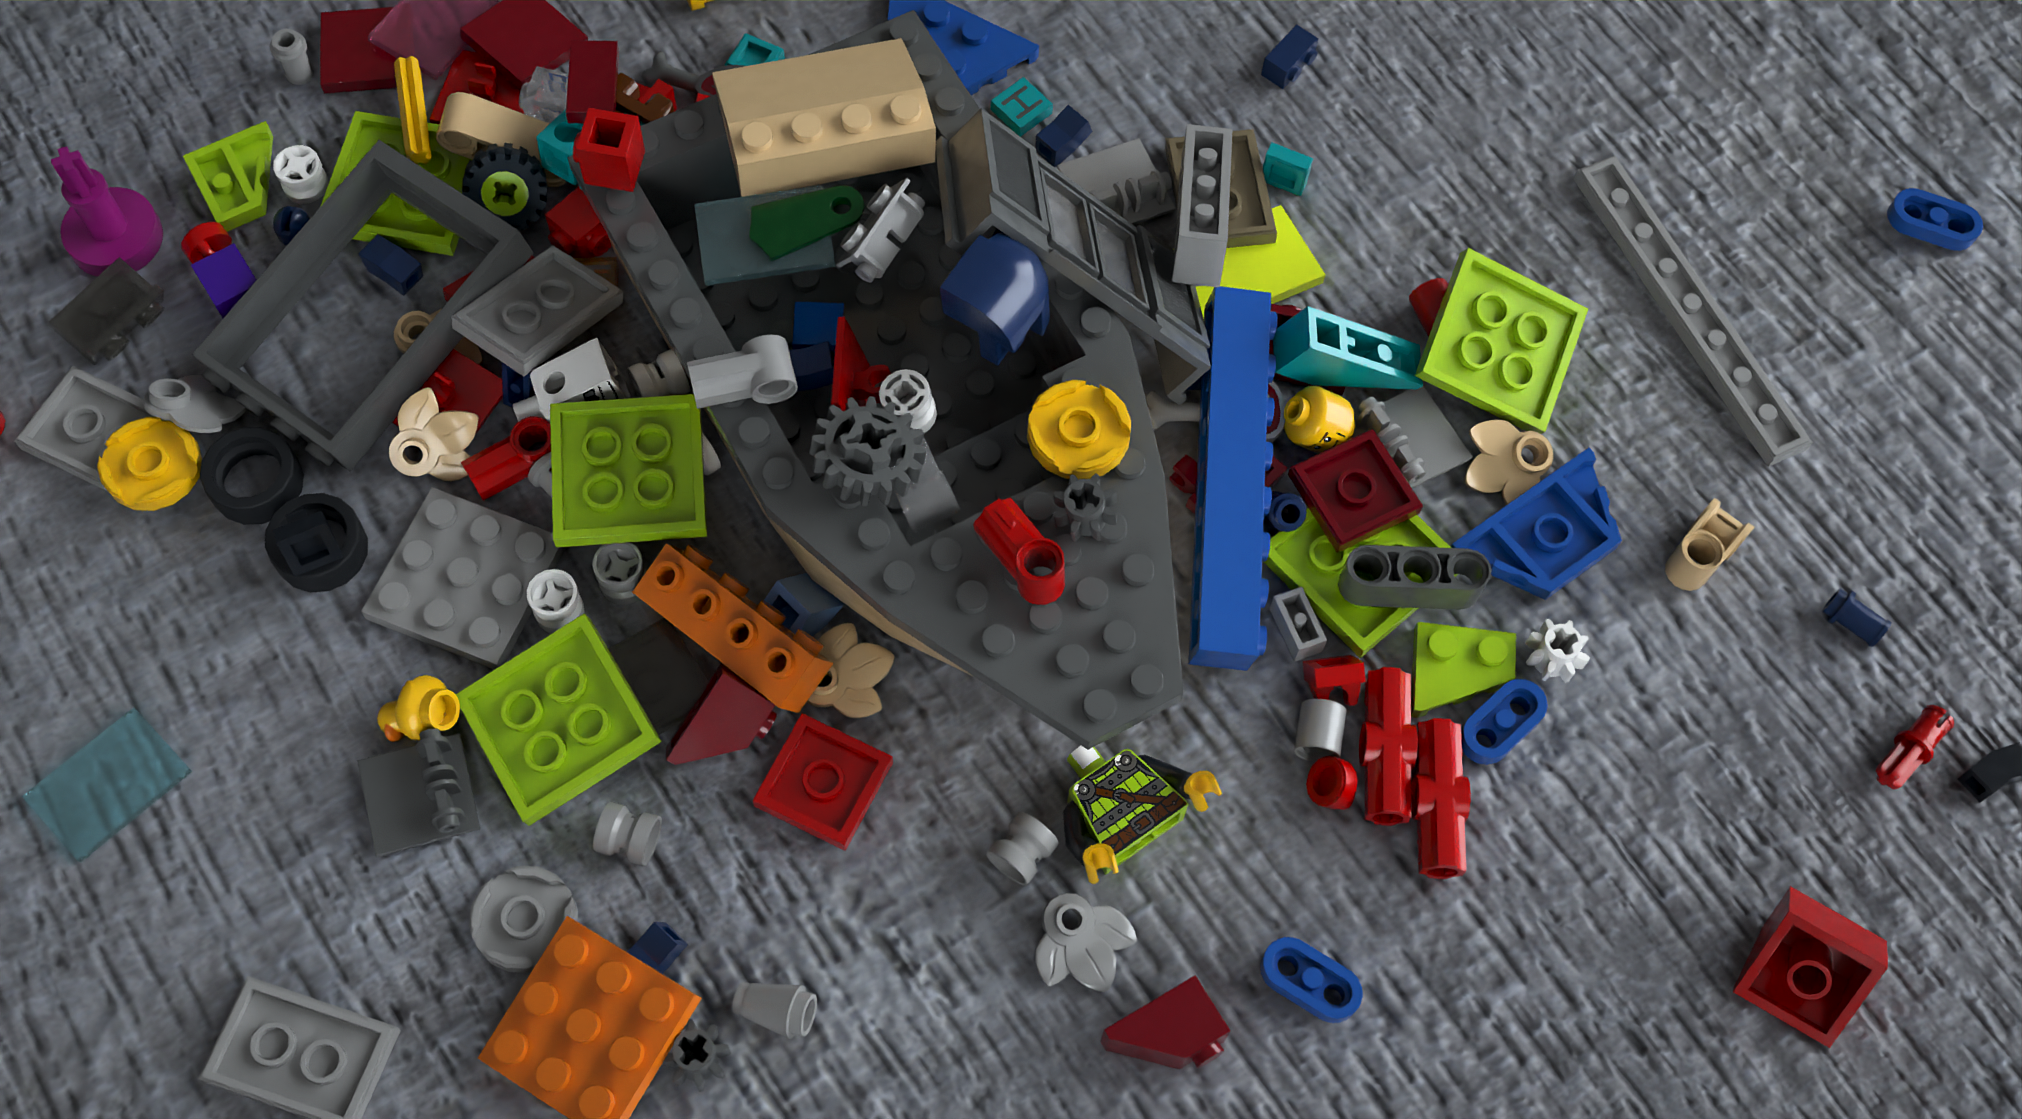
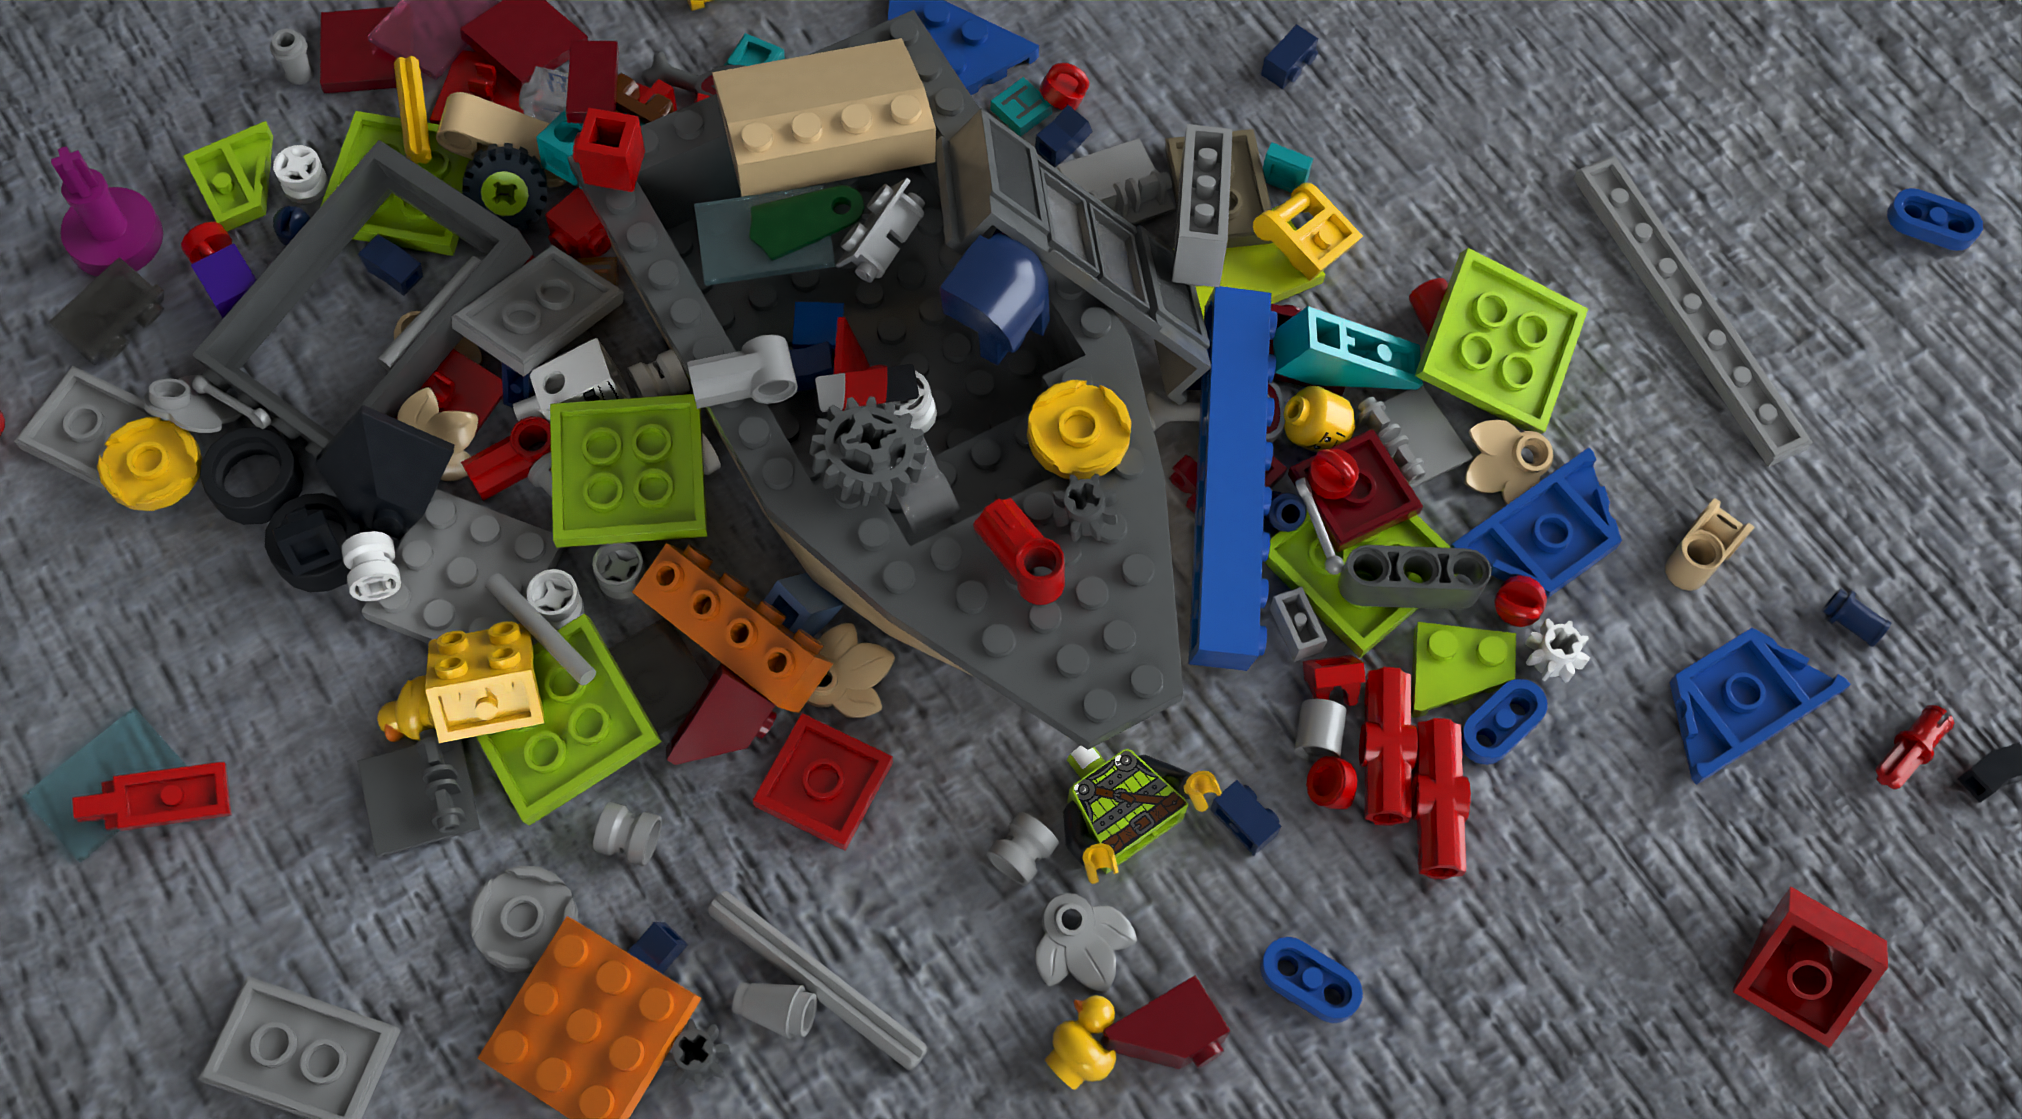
none -> red hinge [72,762,232,831]
none -> light grey hinge [192,375,271,429]
none -> black slope [315,405,455,540]
none -> white wheel [342,531,401,601]
none -> light grey bar [377,256,482,371]
none -> yellow bracket [425,621,544,743]
none -> light grey bar [485,573,596,686]
none -> light grey axle [708,891,927,1070]
none -> sticker [815,364,919,412]
none -> red tile [1039,63,1089,110]
none -> yellow animal [1044,995,1116,1090]
none -> dark blue piece [1210,780,1282,856]
none -> yellow plate [1253,182,1363,281]
none -> light grey hinge [1295,477,1344,575]
none -> red tile [1308,448,1359,500]
none -> red tile [1494,575,1547,627]
none -> blue wing [1669,628,1851,785]

